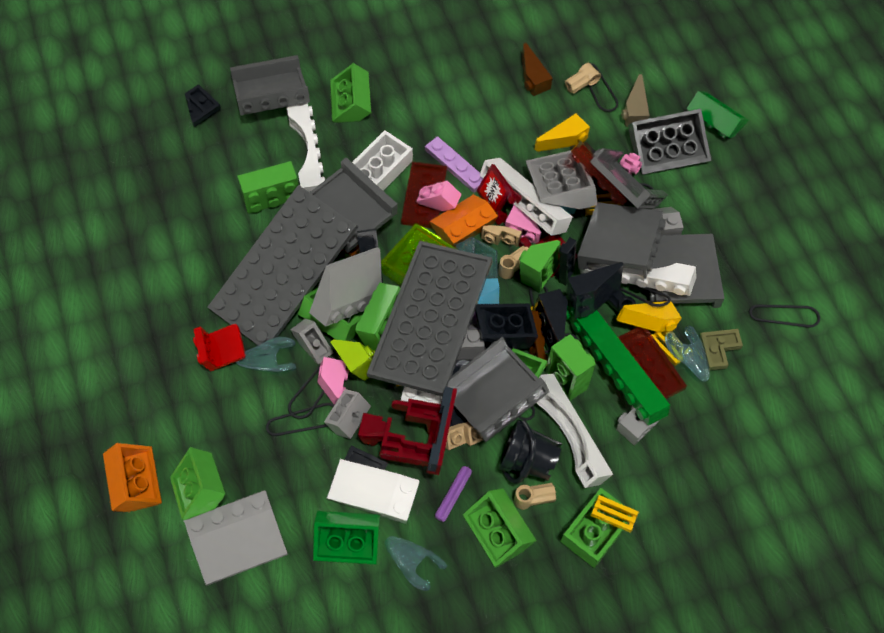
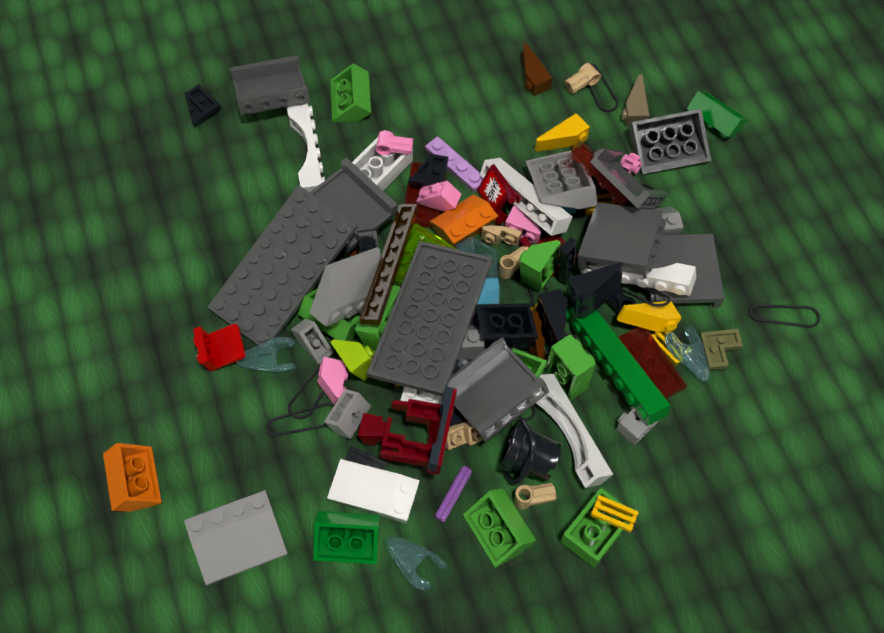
bright green slope [170,447,225,520] -> none
bright green brick [238,161,298,214] -> none
none -> dark brown plate [359,204,419,325]
none -> bright pink piece [376,131,413,155]
none -> black wing [408,154,449,187]

